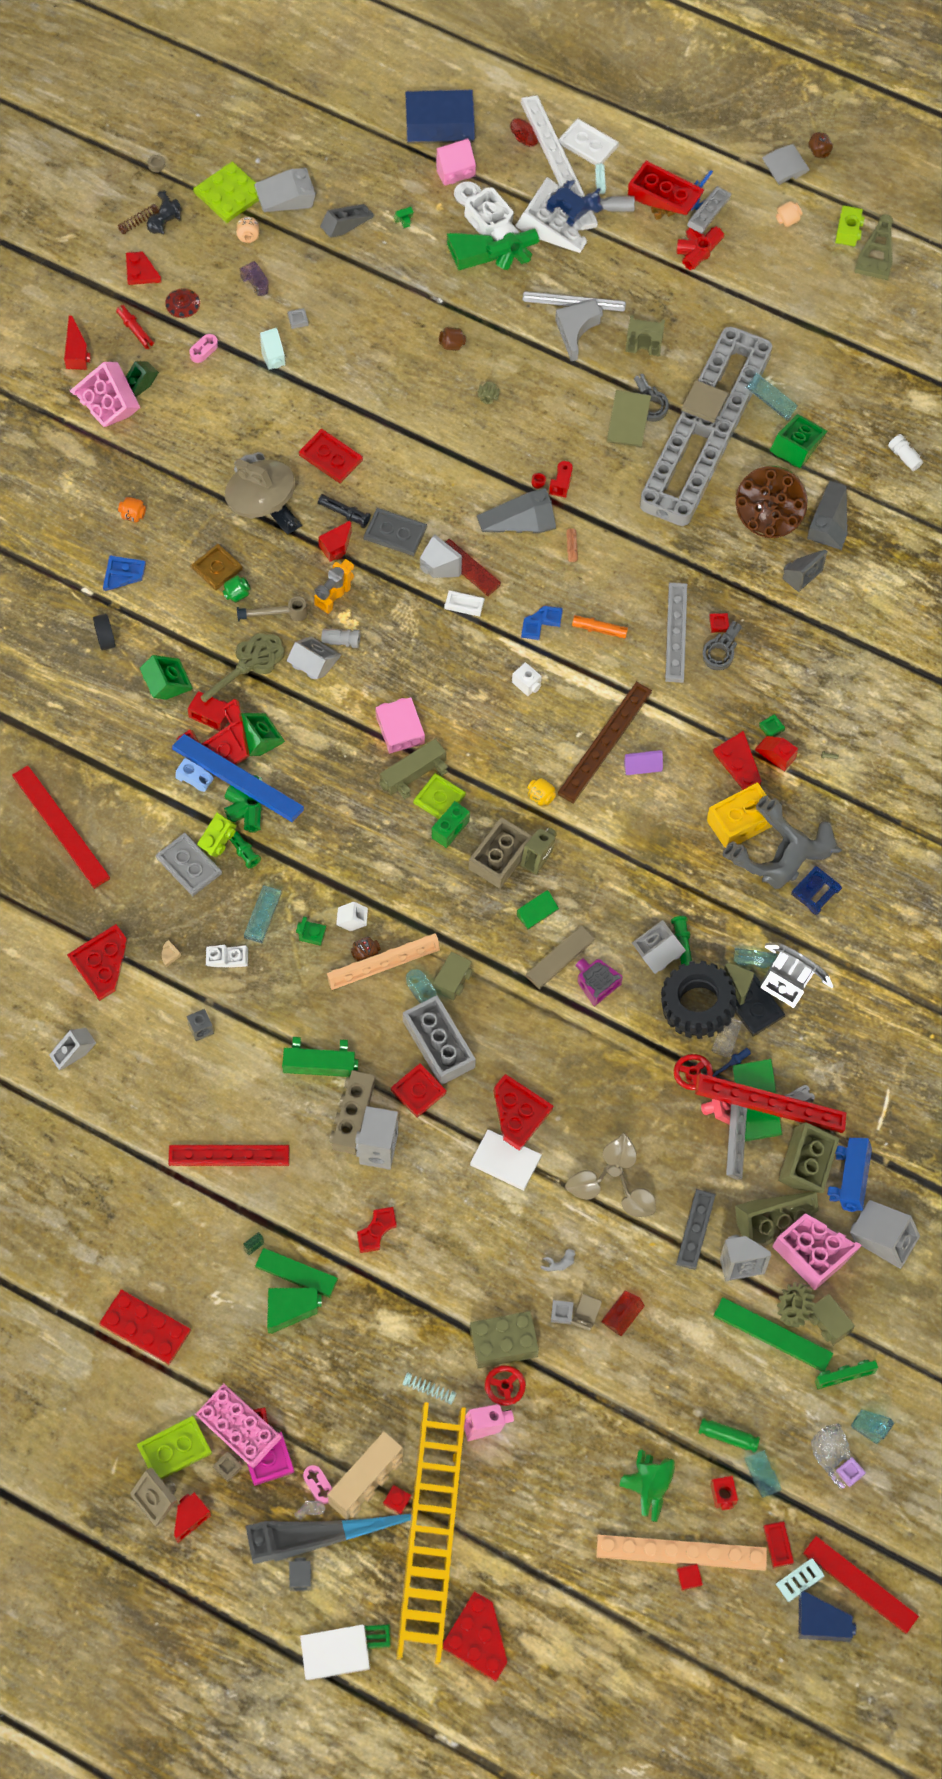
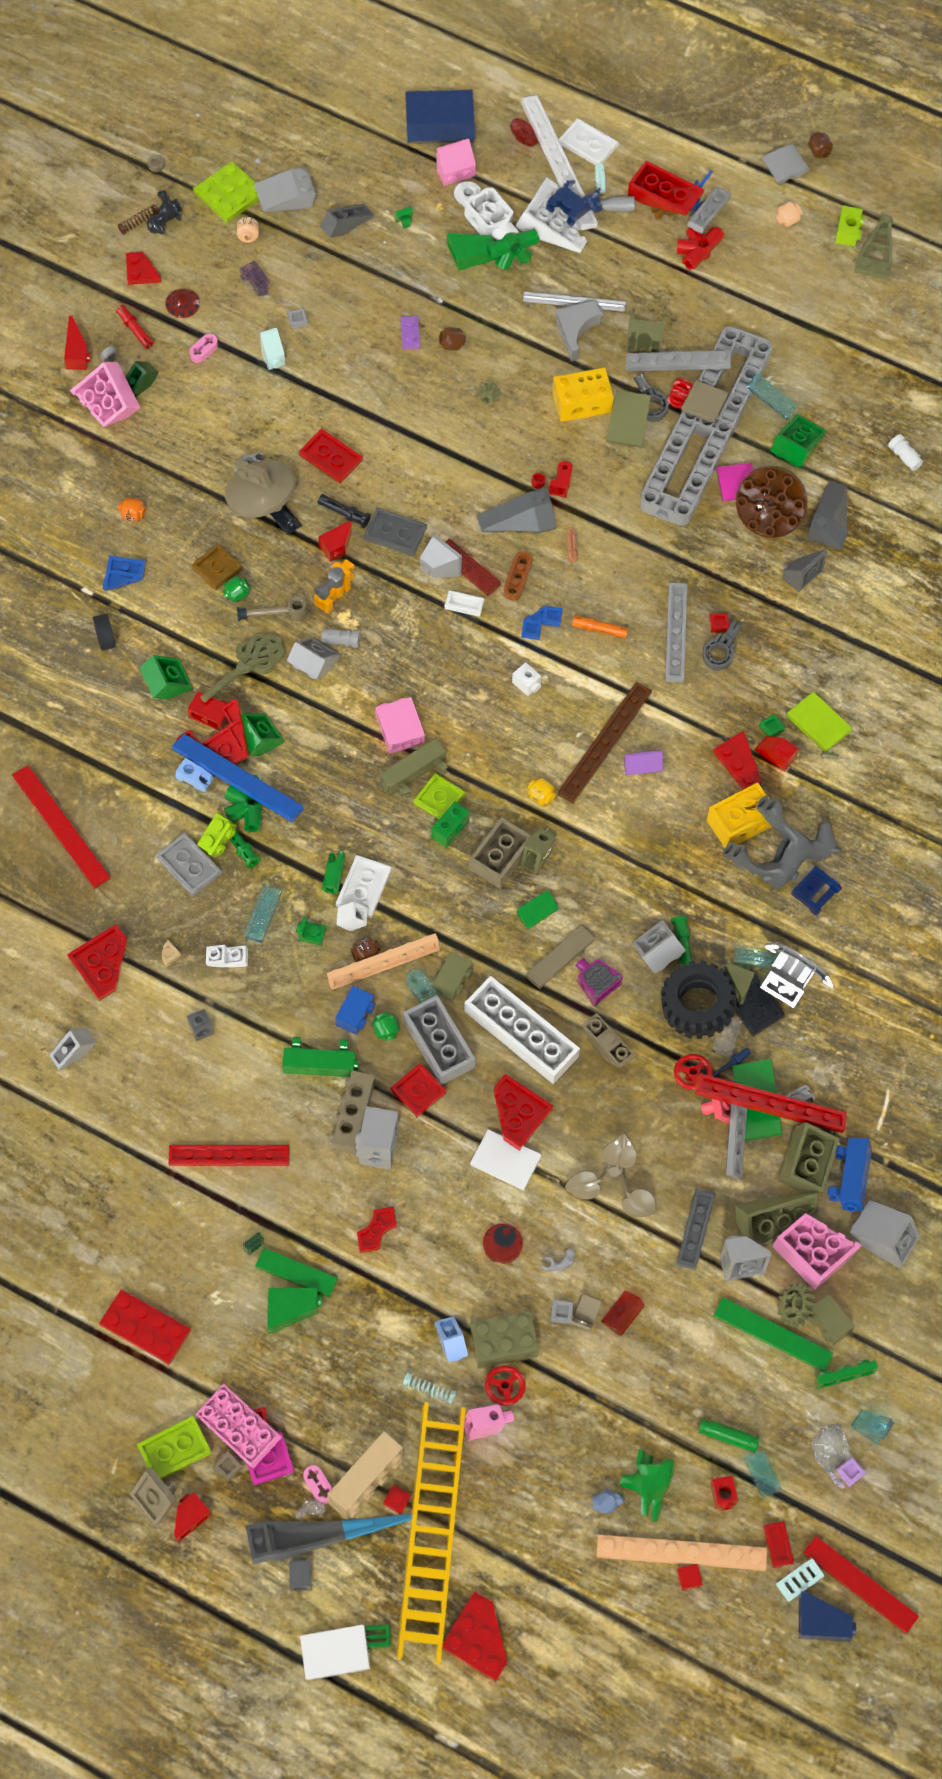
none -> light grey tile [100,345,118,362]
none -> green piece [321,850,345,894]
none -> blue brick [335,986,376,1035]
none -> white tile [336,855,392,918]
none -> green head [372,1011,400,1042]
none -> medium lavender plate [401,316,420,350]
none -> light blue slope [434,1316,468,1362]
none -> white brick [464,976,580,1084]
none -> clear red tile [483,1224,523,1264]
none -> dark orange plate [504,551,533,601]
none -> yellow piece [552,368,614,422]
none -> dark tan slope [582,1013,636,1068]
none -> sand blue rock [593,1488,624,1514]
none -> light grey plate [625,350,732,371]
none -> red gear [667,378,693,409]
none -> dark pink slope [716,463,753,501]
none -> lime tile [786,692,853,753]

